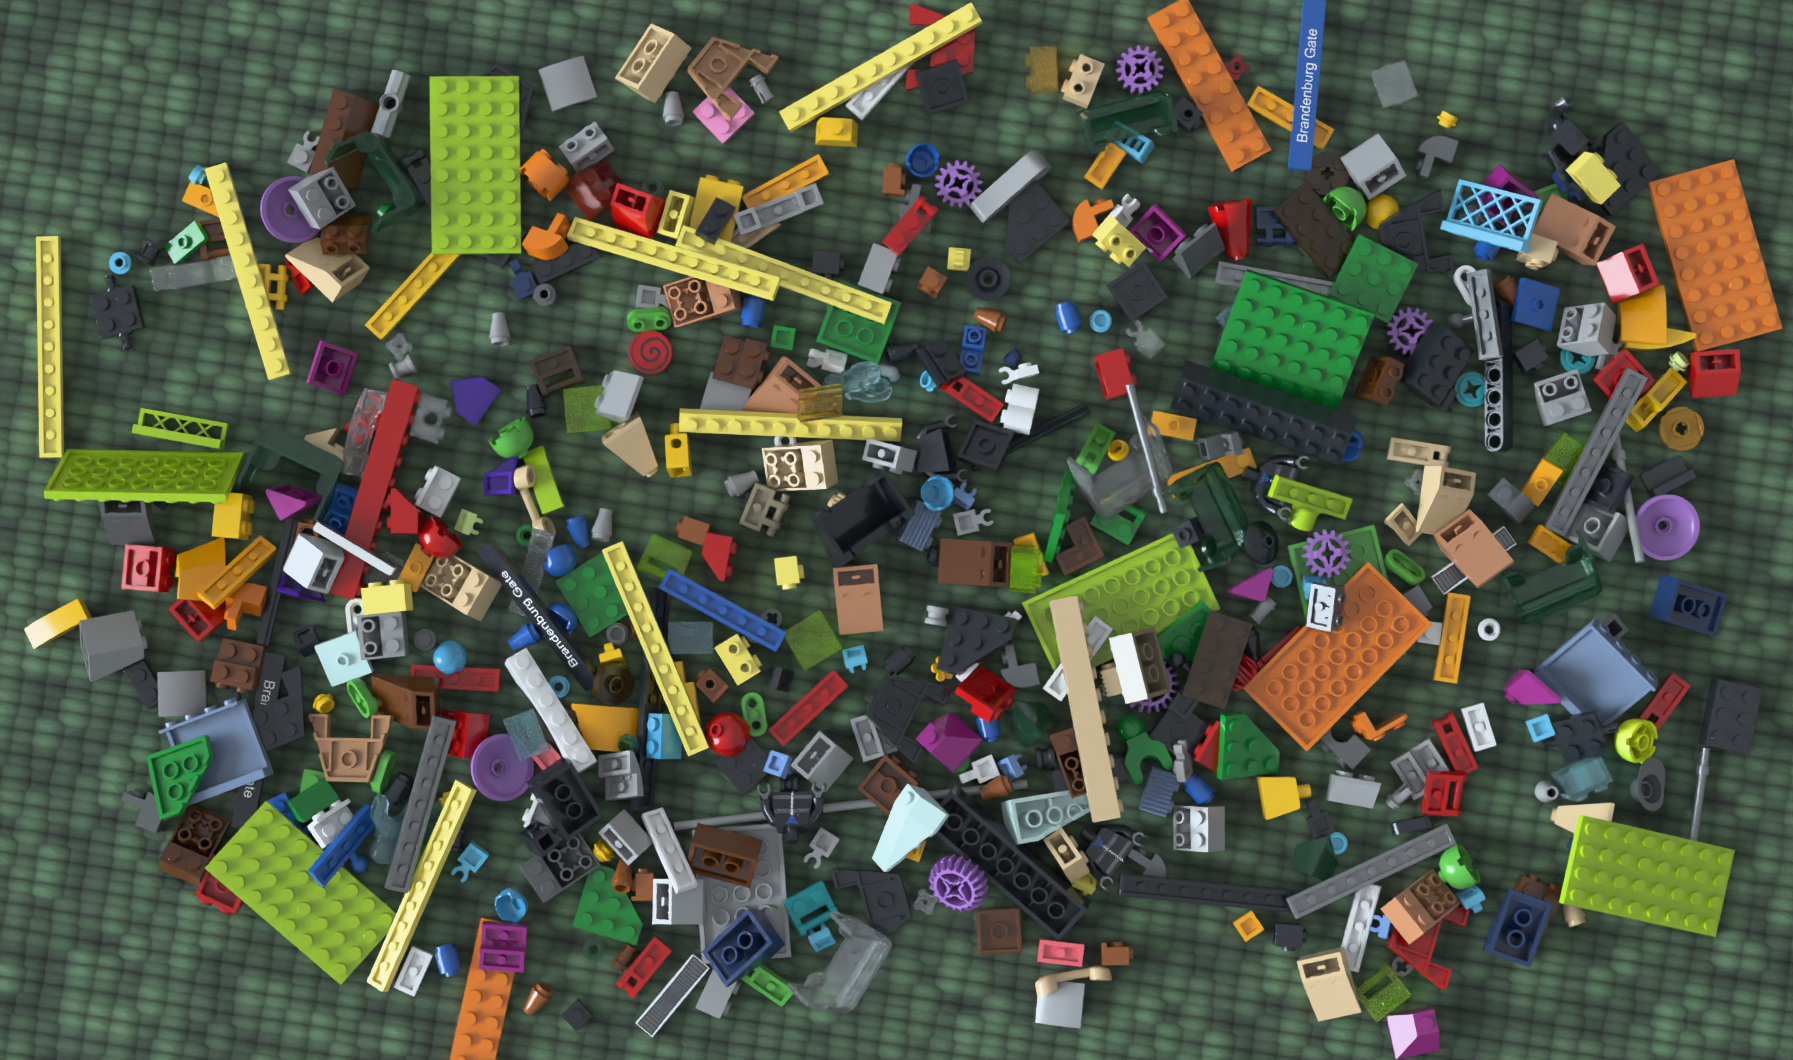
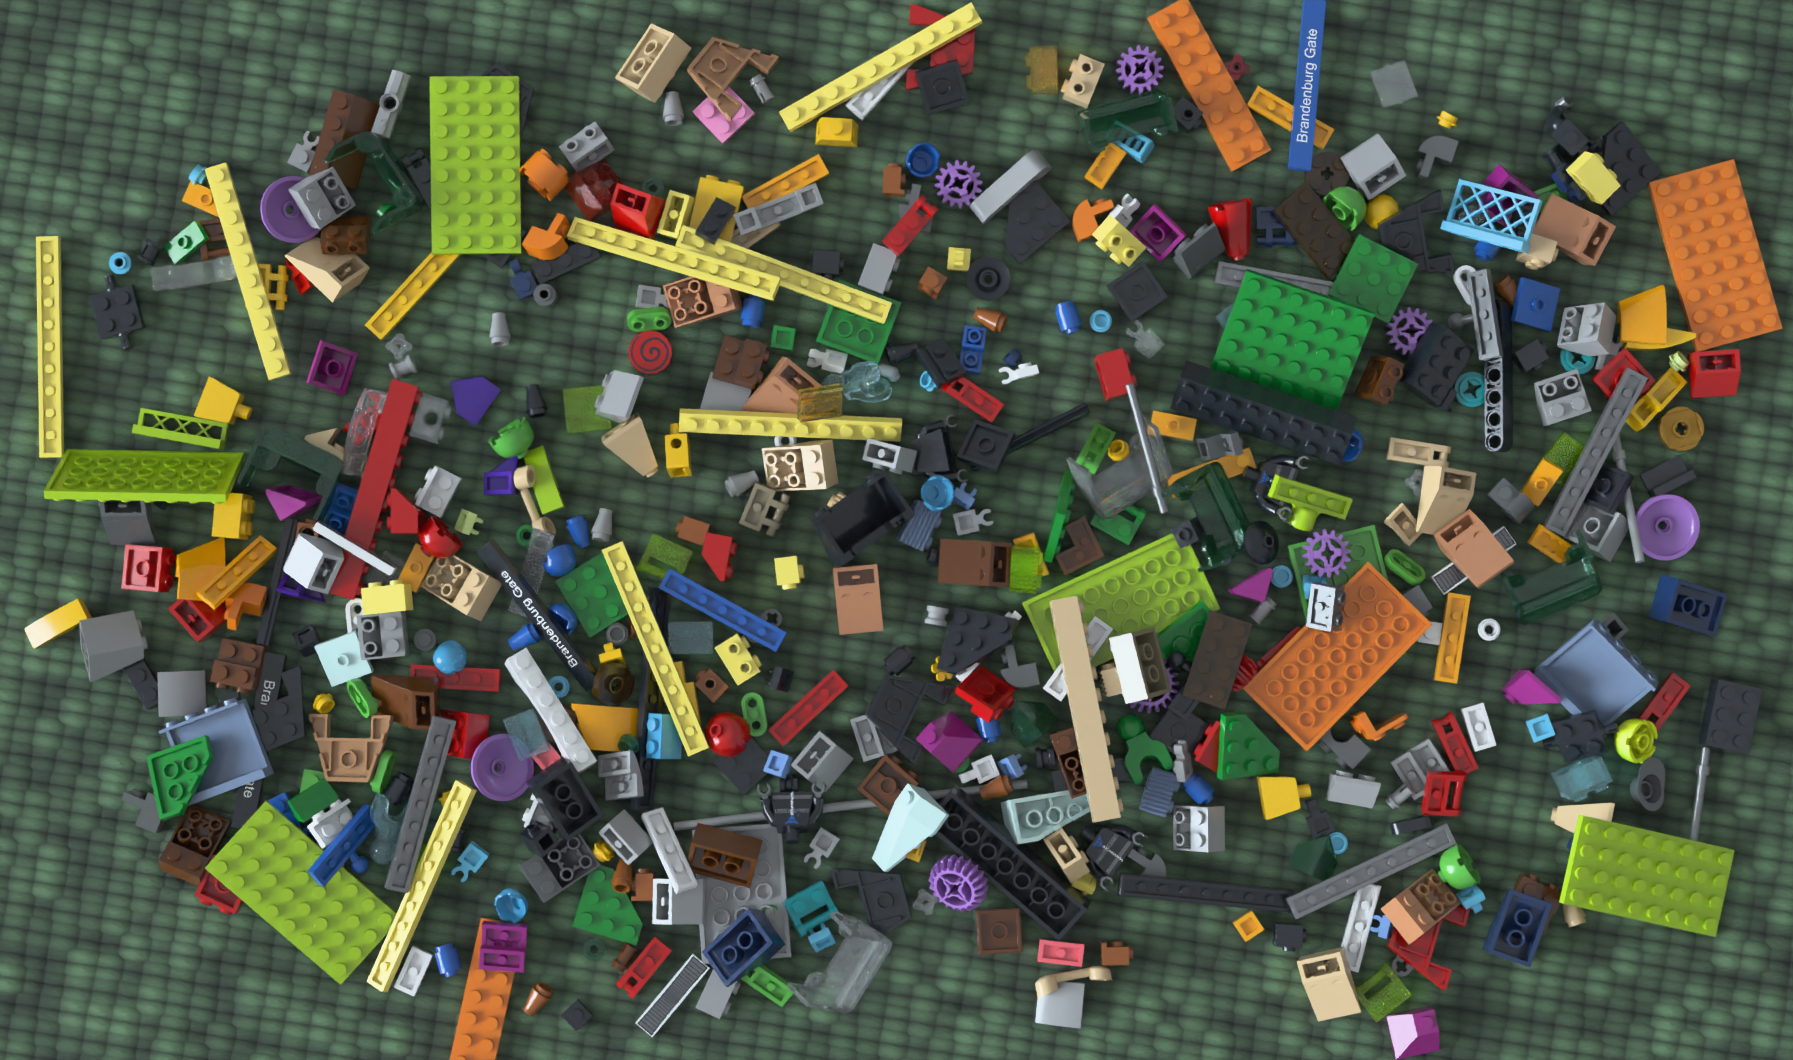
dark brown plate [529,345,585,398] -> none
light grey slope [538,56,597,112] -> none
clear neon green plate [784,610,843,671] -> none
medium azure tile [842,645,868,673] -> none
white brick [1000,384,1039,435] -> none
black cone [1244,627,1261,661] -> none
light grey cone [1535,780,1559,802] -> none
slope [1596,244,1660,304] -> none
none -> yellow torso [194,377,252,424]

